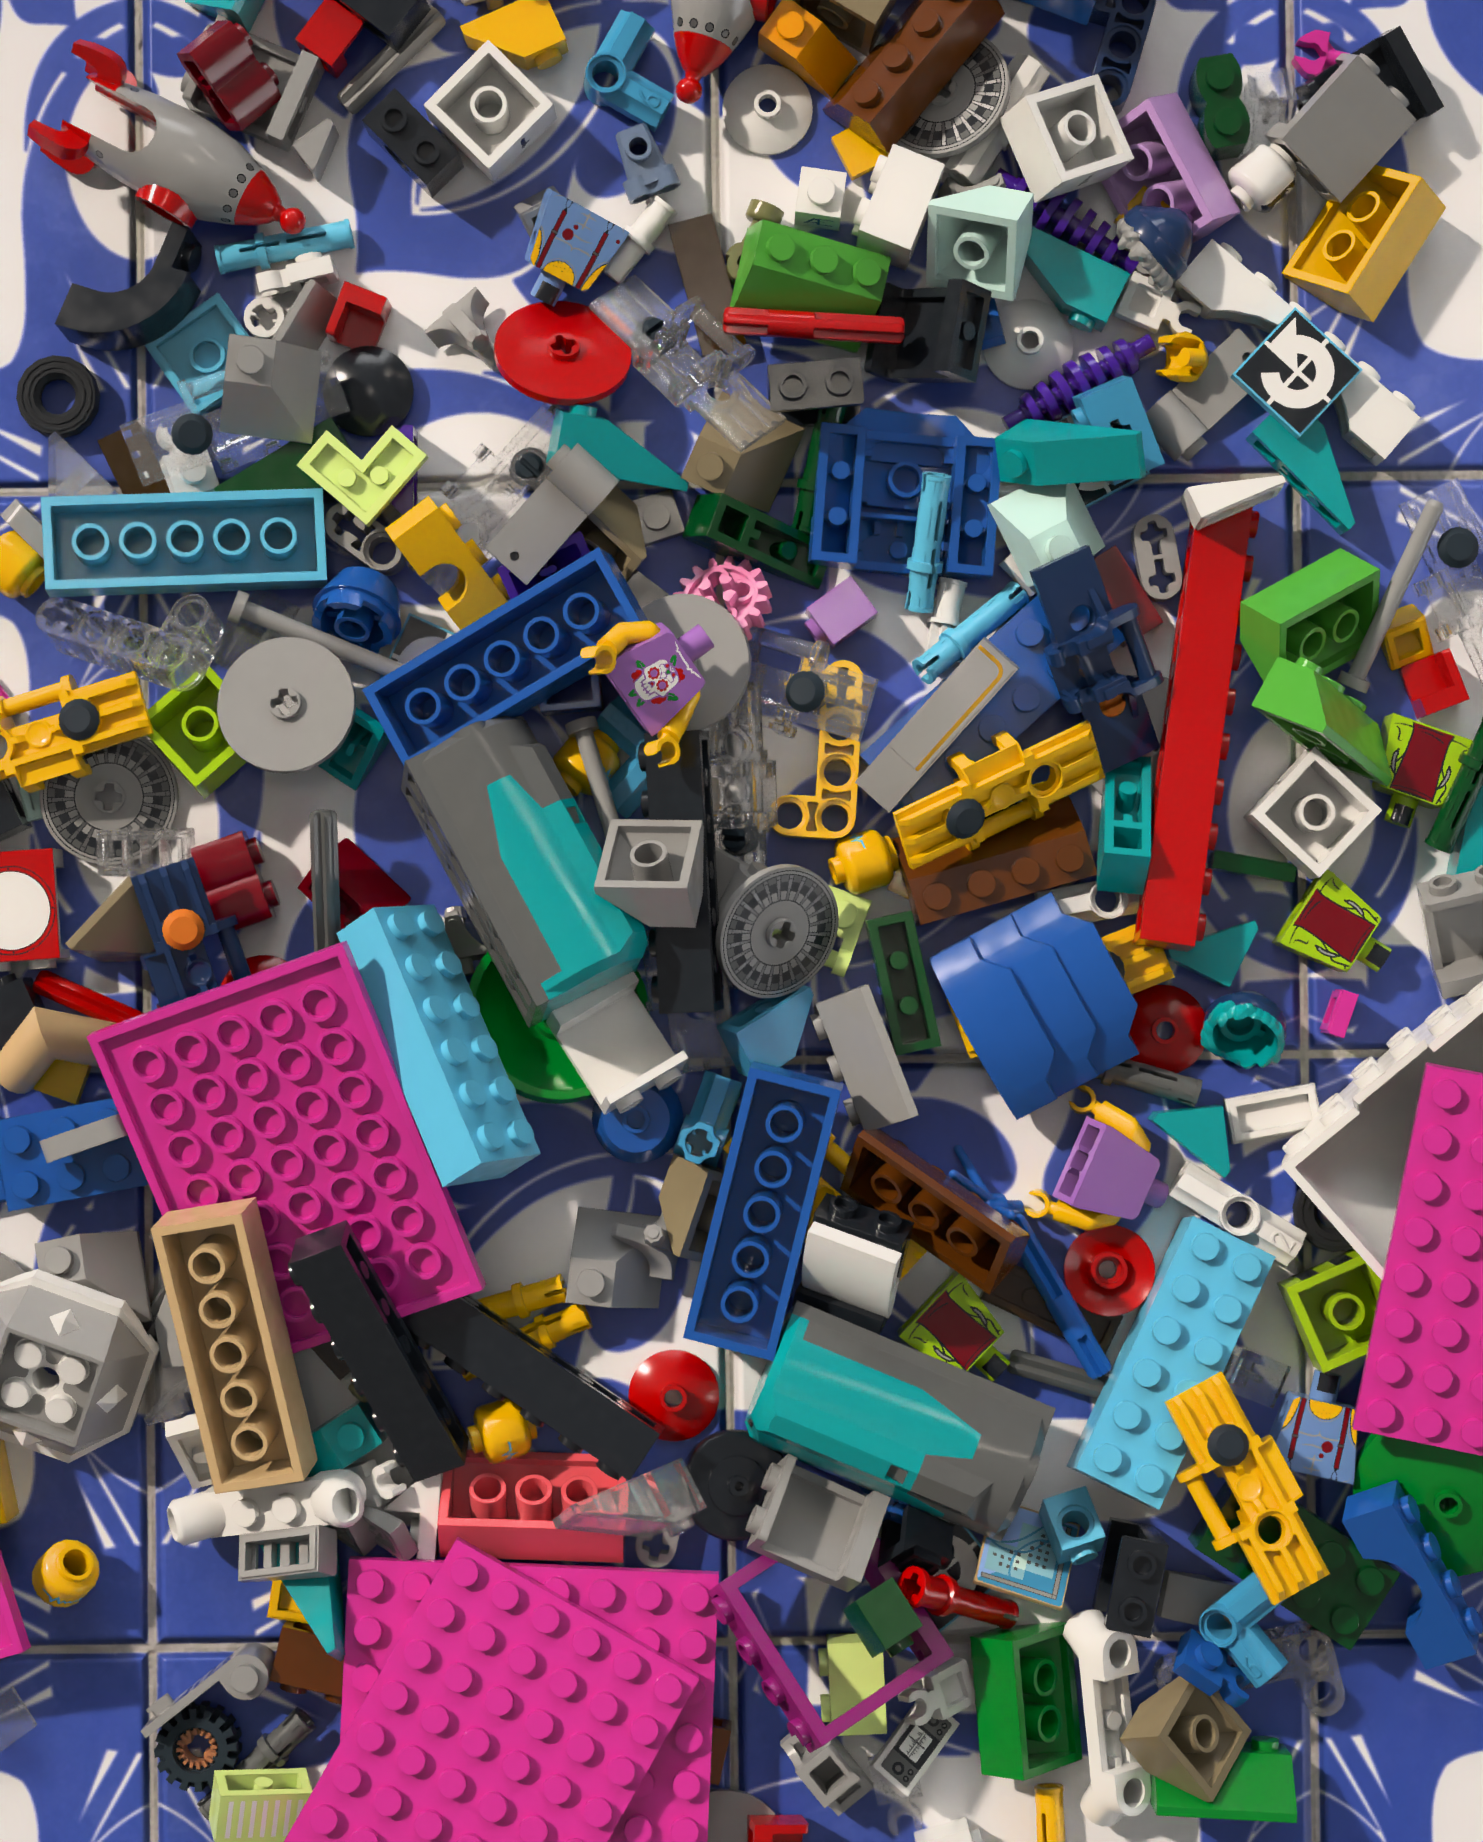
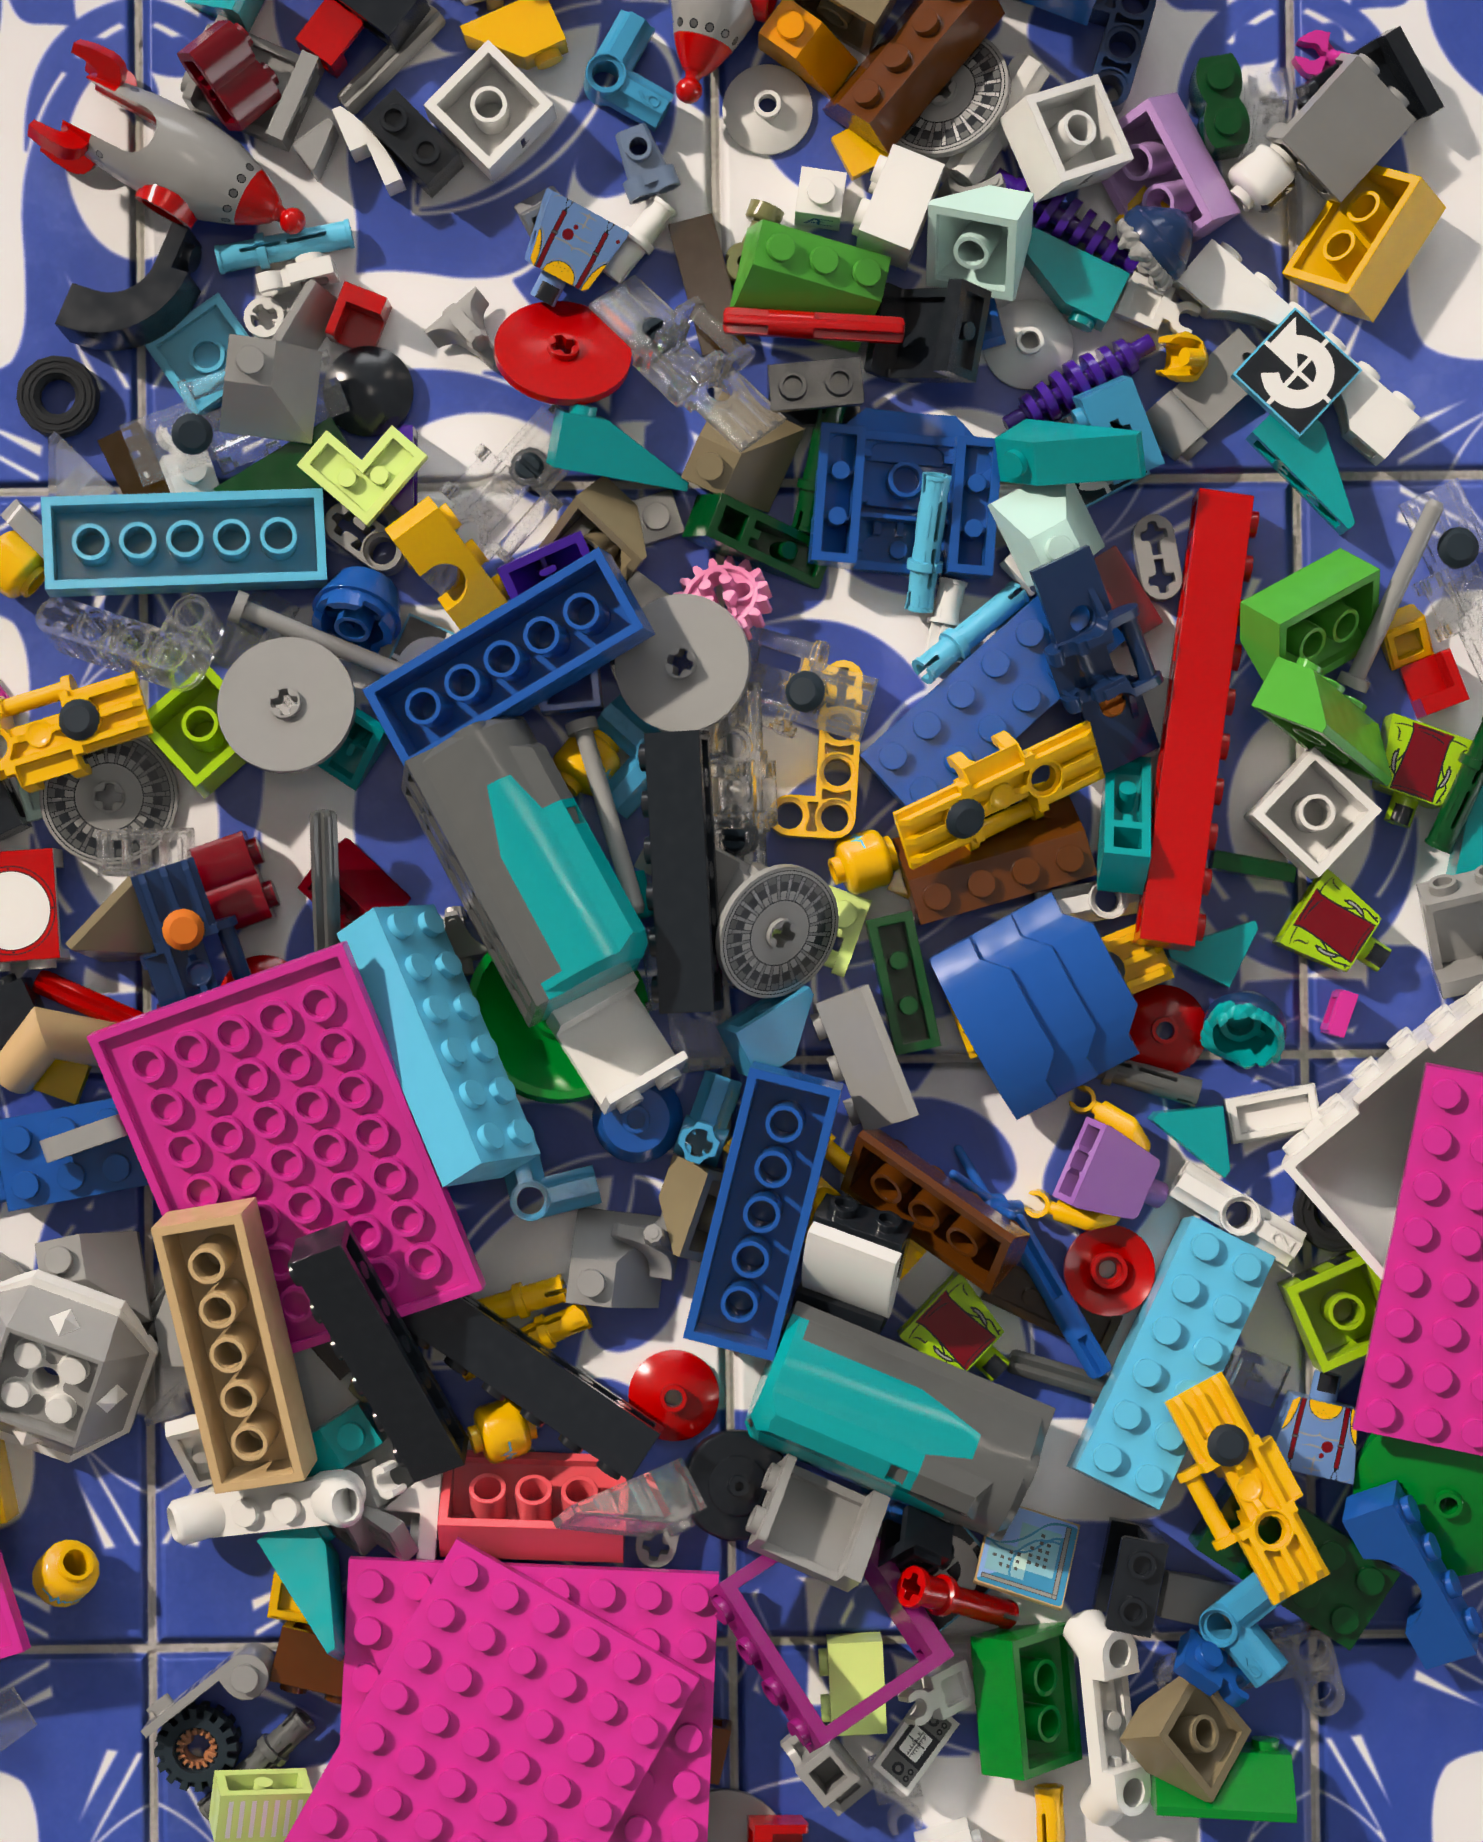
light grey slope [238,1525,337,1583] -> none
light grey door [485,443,619,585] -> none
torso [580,621,714,768] -> none
light grey slope [594,819,704,928] -> none
medium lavender brick [804,576,878,649] -> none
dark green brick [842,1577,923,1658] -> none
light grey slope [855,637,1019,813] -> none
medium azure brick [1039,1486,1106,1565] -> none
white slope [1181,475,1286,530] -> none
none -> white slope [332,106,406,197]
none -> dark azure piece [504,1129,602,1221]

